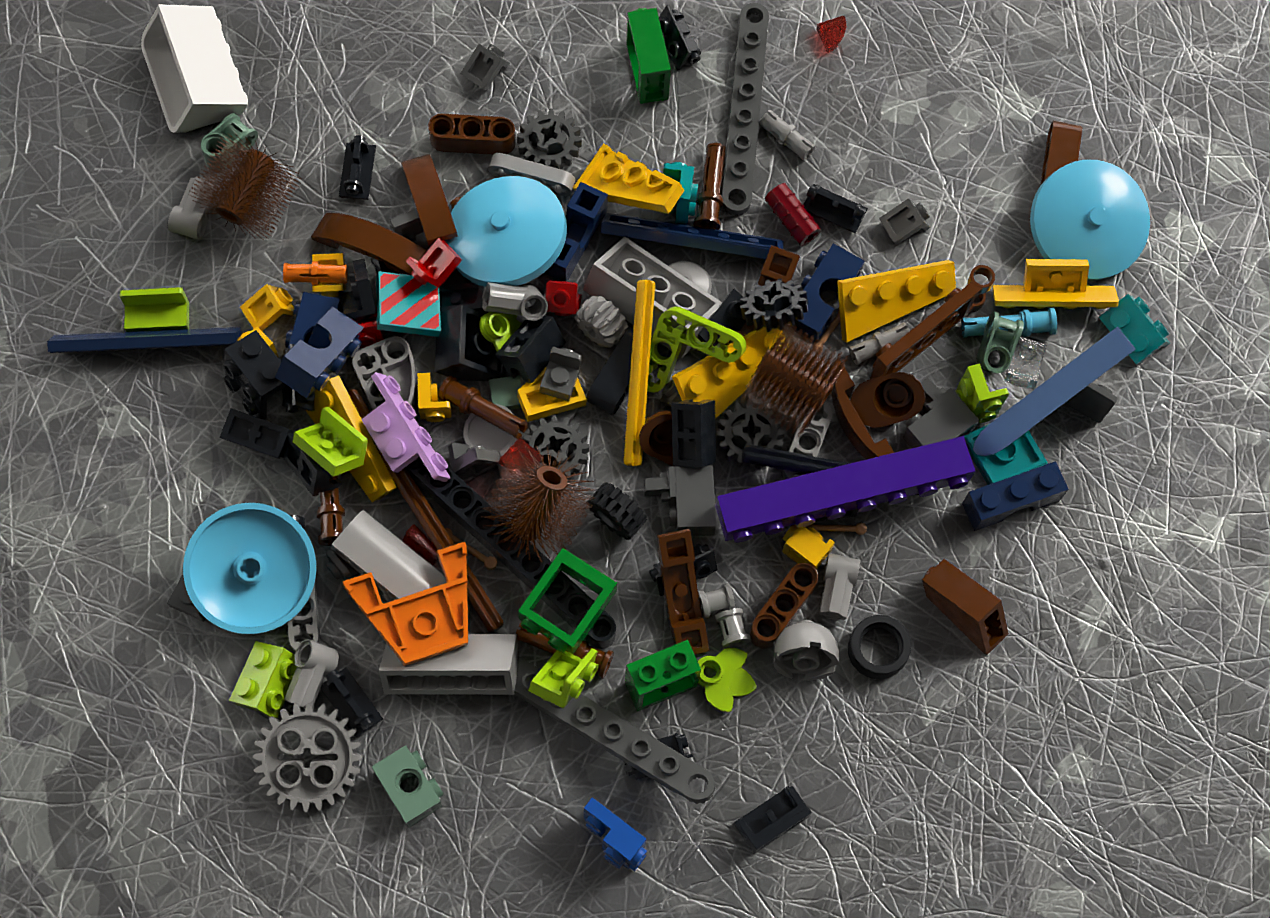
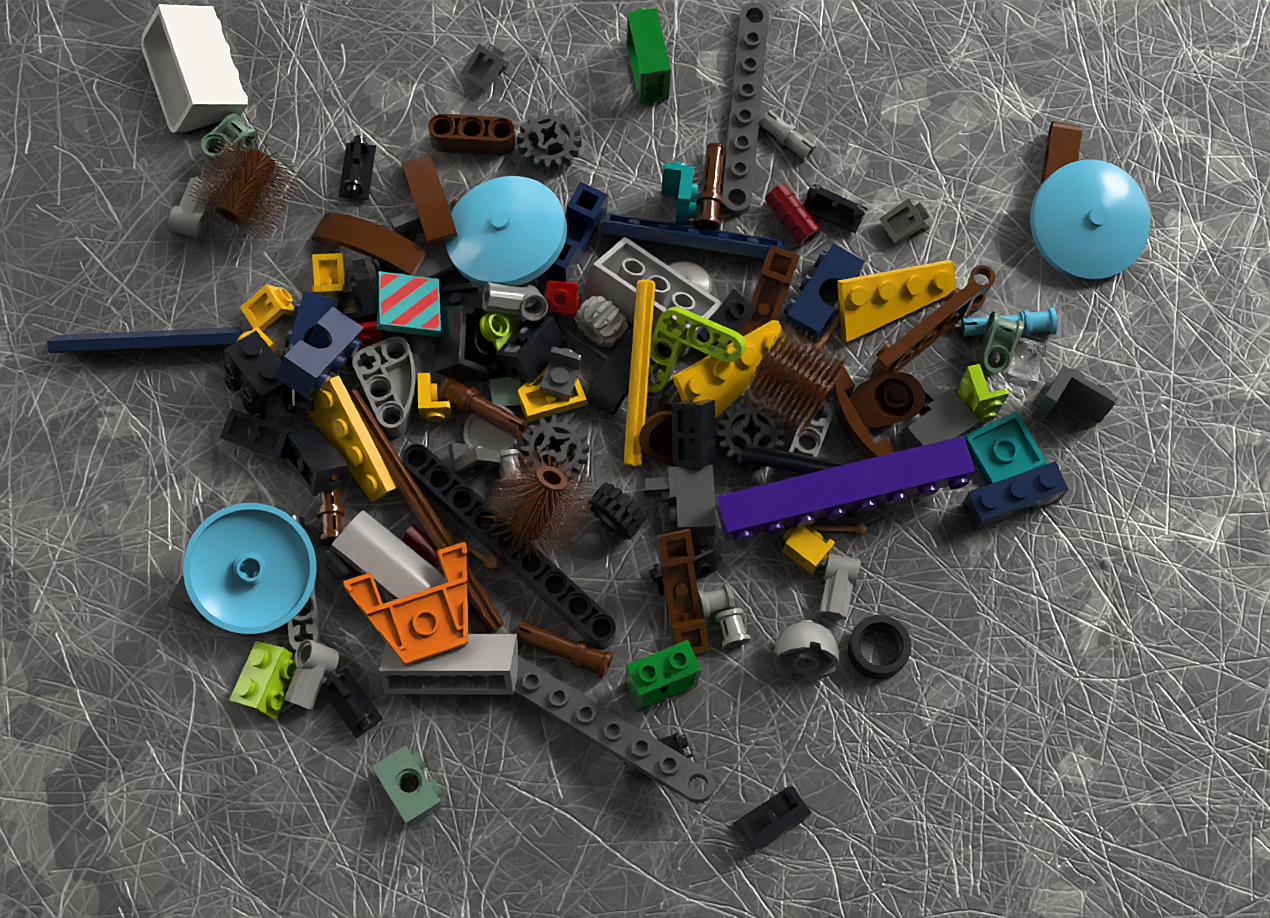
lime panel [120,287,189,332] -> none
light grey gear [252,702,363,812] -> none
orange pin [283,261,348,286] -> none
lime bracket [293,407,368,477] -> none
lavender bracket [361,372,450,482] -> none
red bracket [406,238,462,288] -> none
light grey beam [488,153,575,196] -> none
clear red tile [499,437,544,470] -> none
green window [518,548,617,654] -> none
lime bracket [528,648,598,709] -> none
yellow wing [573,143,685,214] -> none
blue plate [584,797,647,872] -> none
black hinge [659,5,701,70] -> none
lime plate [698,648,757,712] -> none
black gear [740,279,808,332] -> none
reddish brown beam [750,563,818,649] -> none
clear red tile [816,16,846,53] -> none
light grey pin [848,322,910,365] -> none
reddish brown slope [922,559,1009,655] -> none
medium blue piece [973,326,1135,456] -> none
yellow bracket [992,259,1119,309] -> none
teal bracket [1099,294,1170,365] -> none

